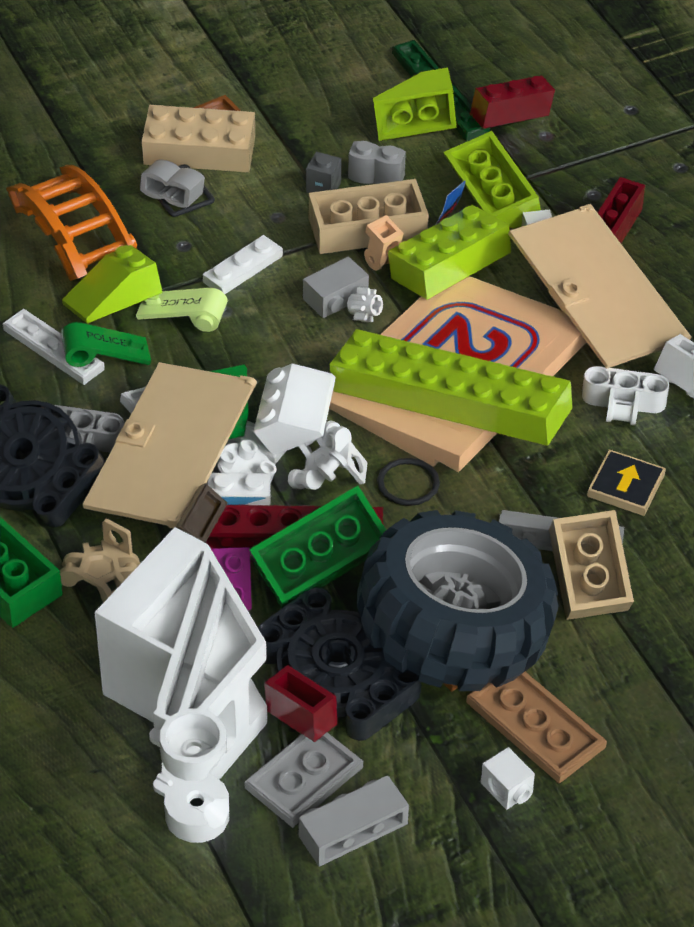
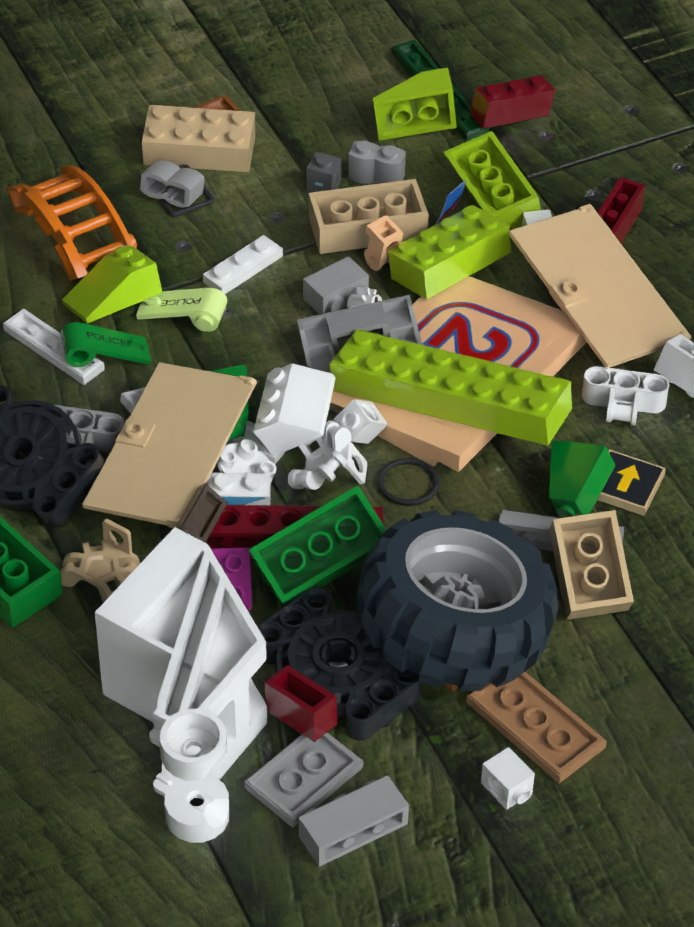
none -> light grey bracket [297,295,422,373]
none -> white brick [334,399,388,444]
none -> green slope [549,440,616,518]

